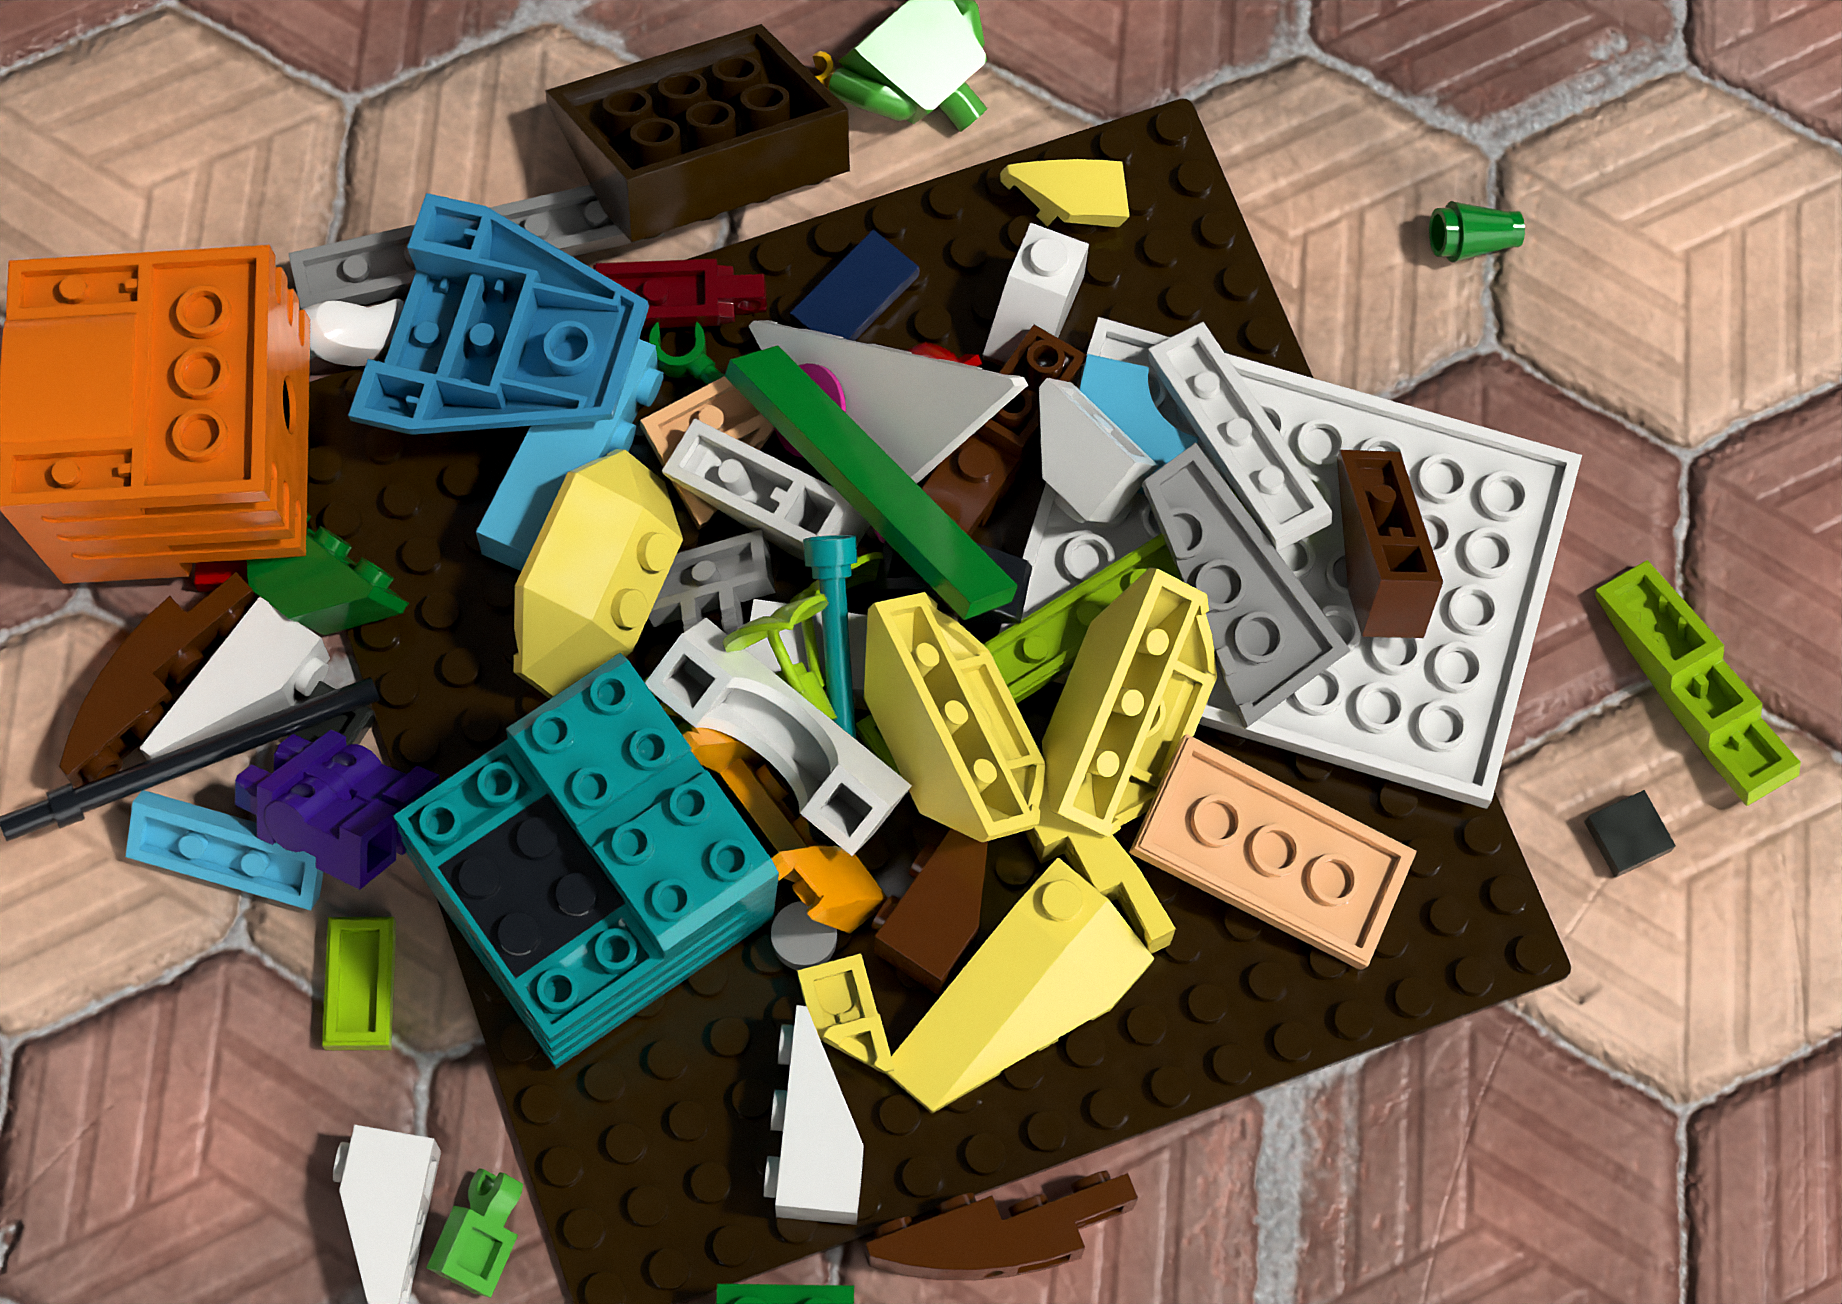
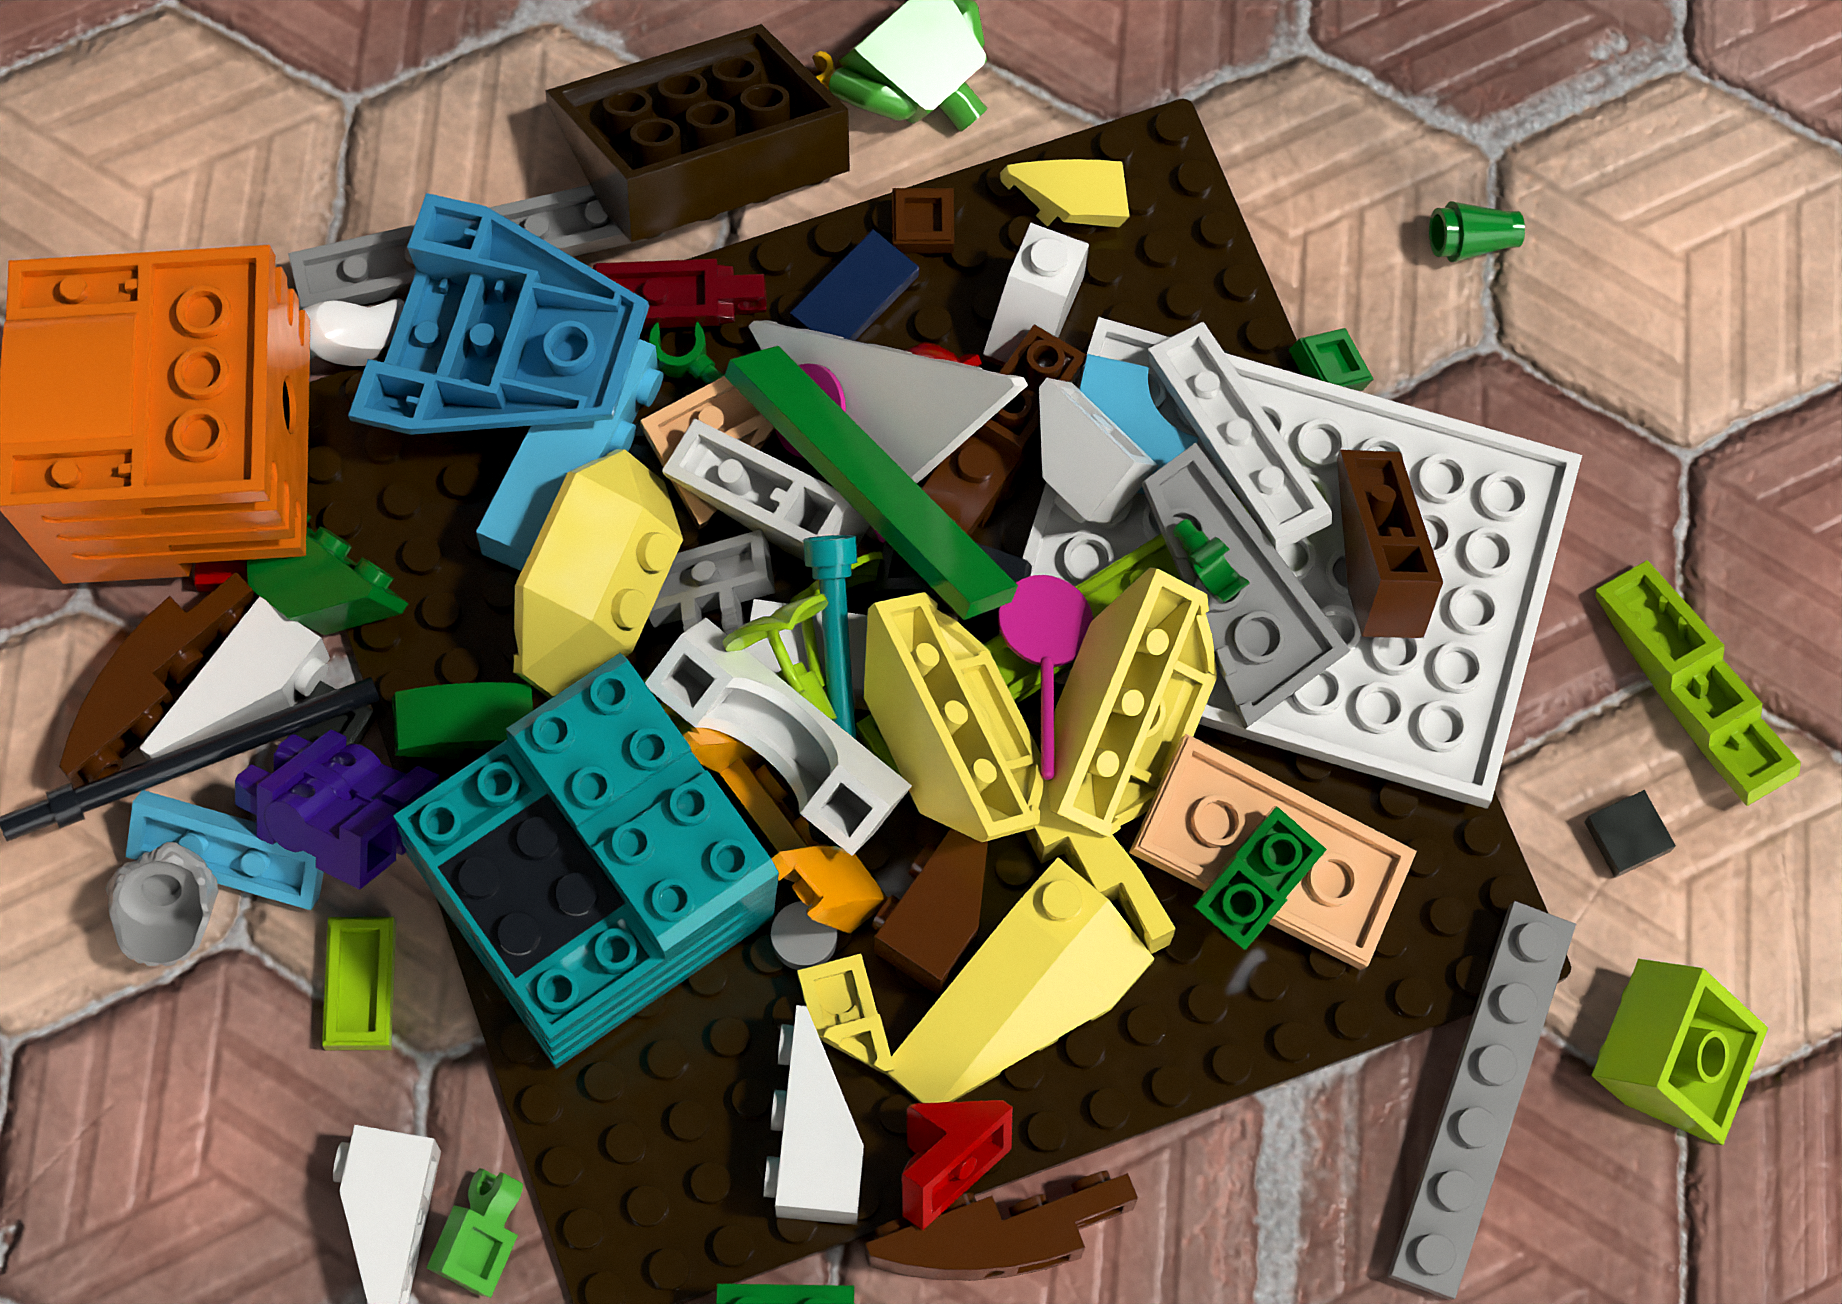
none -> light grey hair [105,842,219,966]
none -> green slope [392,682,533,760]
none -> reddish brown tile [892,188,954,253]
none -> red slope [901,1100,1013,1230]
none -> dark pink piece [998,575,1093,780]
none -> green piece [1173,519,1250,604]
none -> green slope [1193,806,1327,951]
none -> green tile [1289,328,1374,391]
none -> light grey plate [1387,901,1576,1300]
none -> lime slope [1592,958,1768,1145]

